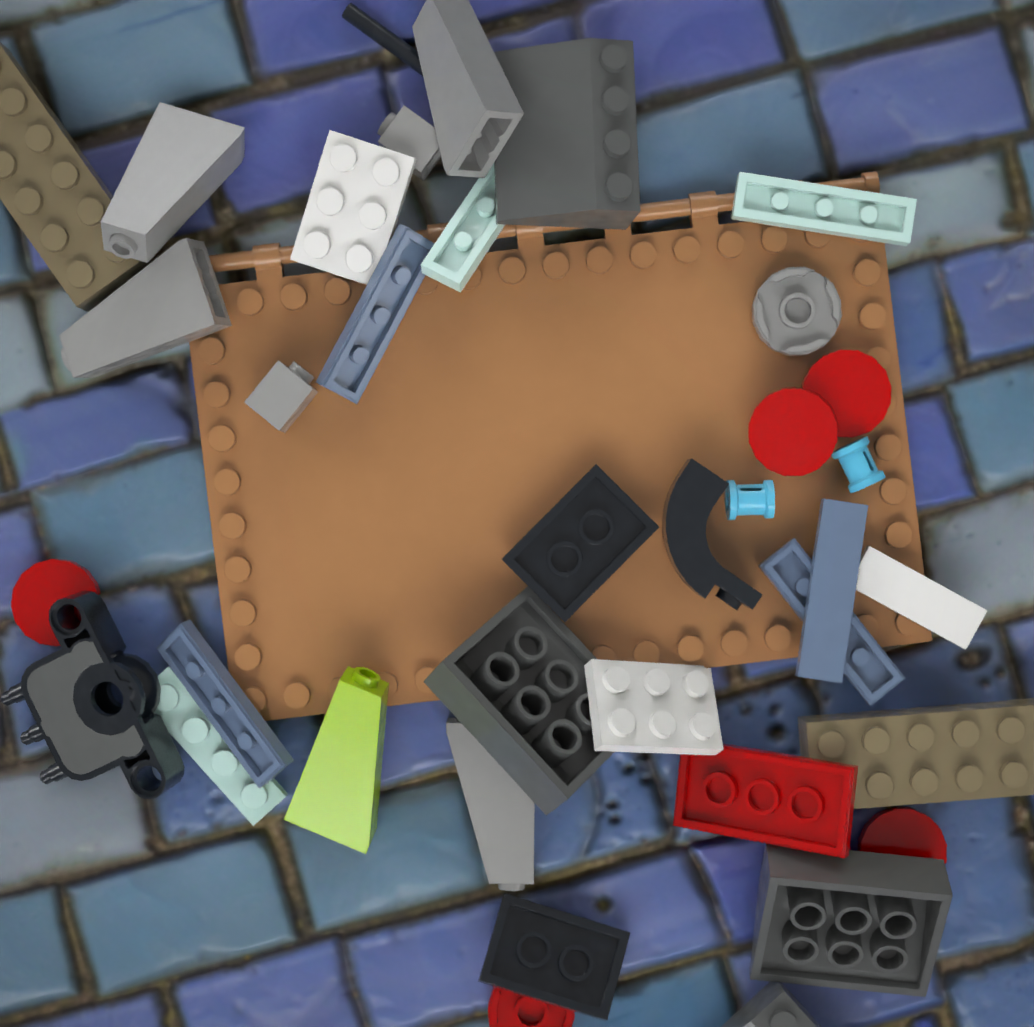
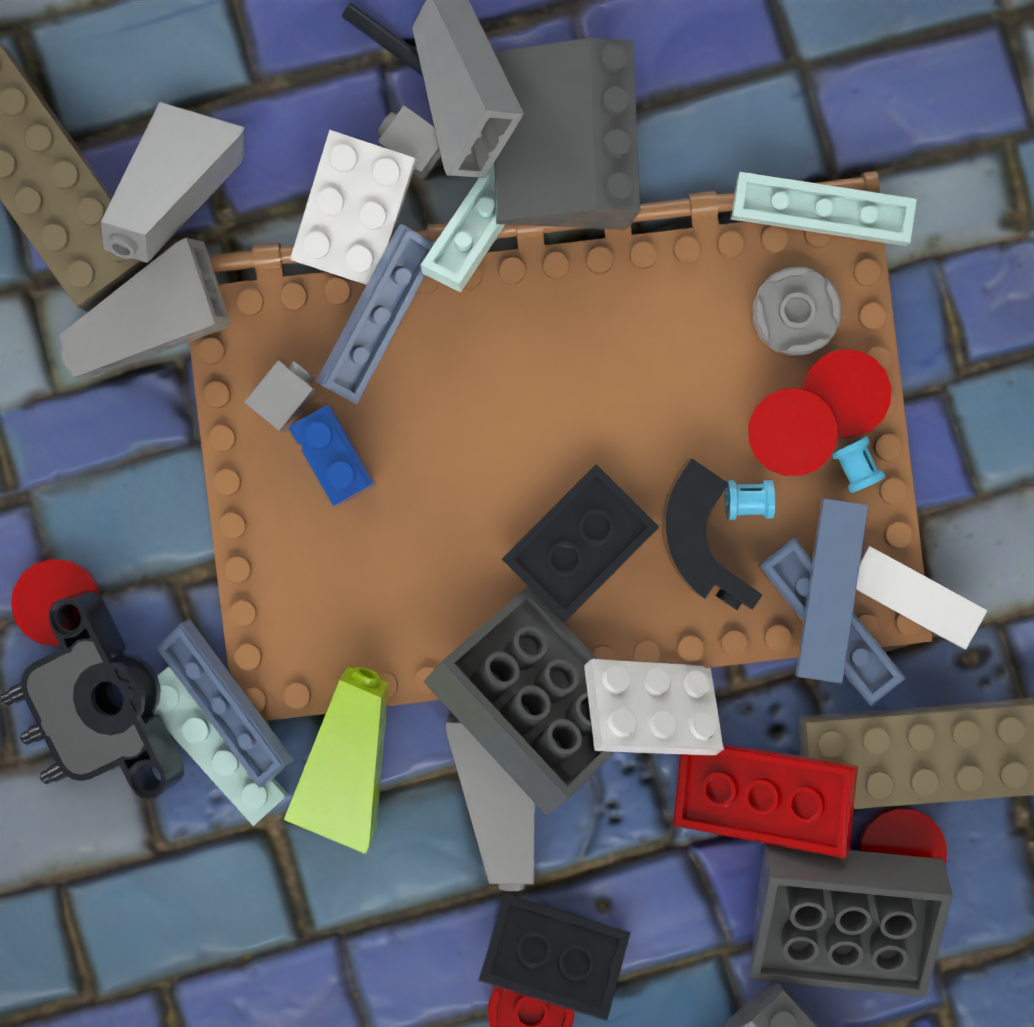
none -> blue brick [288,405,376,506]

